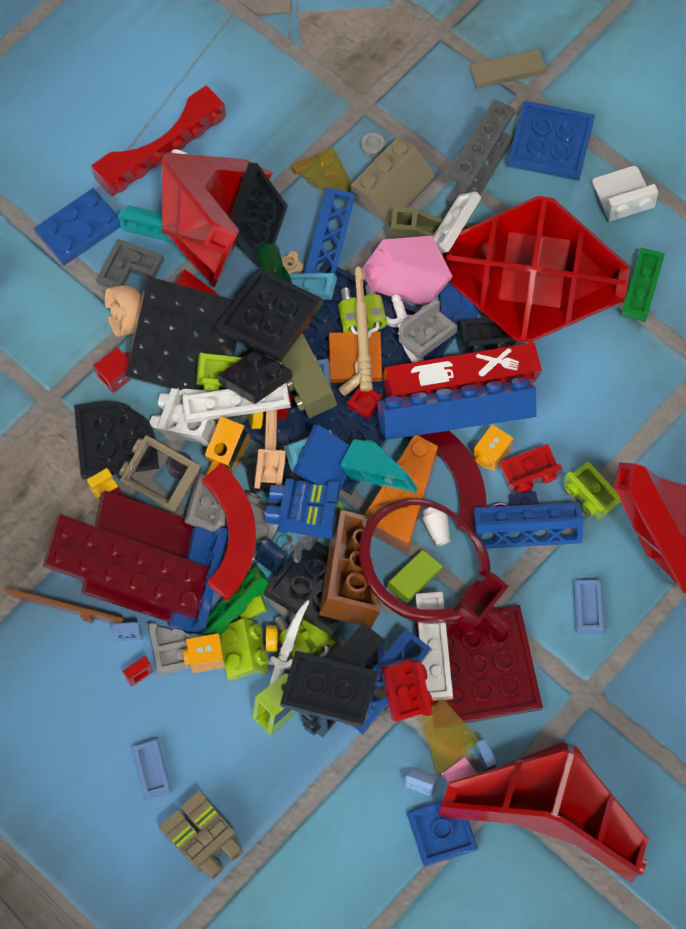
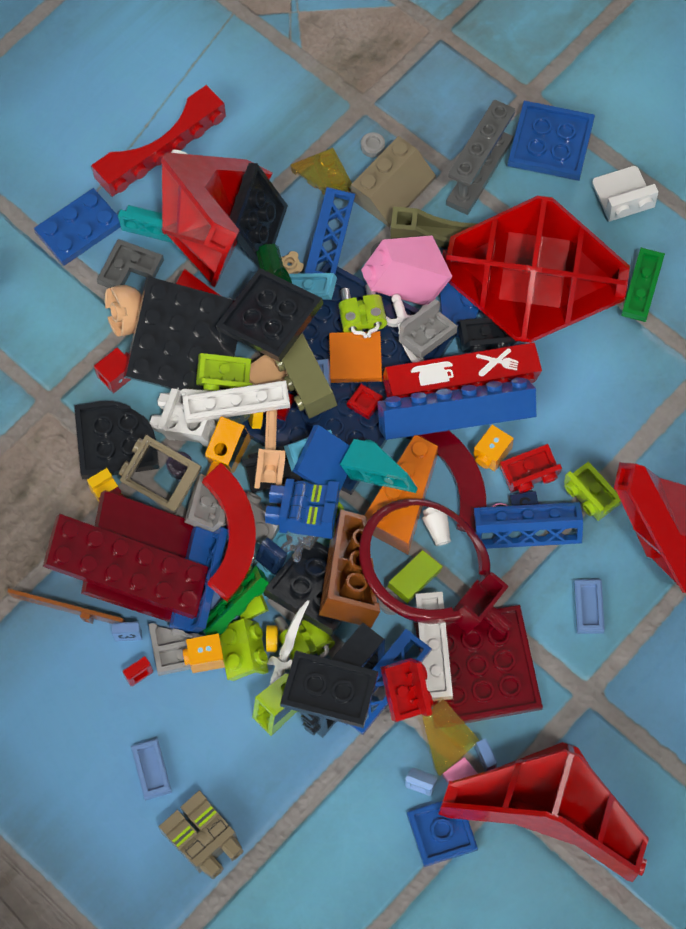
black plate [218,350,292,404] -> none
tan piece [339,266,373,396] -> none
white tile [433,192,482,253] -> none
dark tan tile [470,49,546,89] -> none

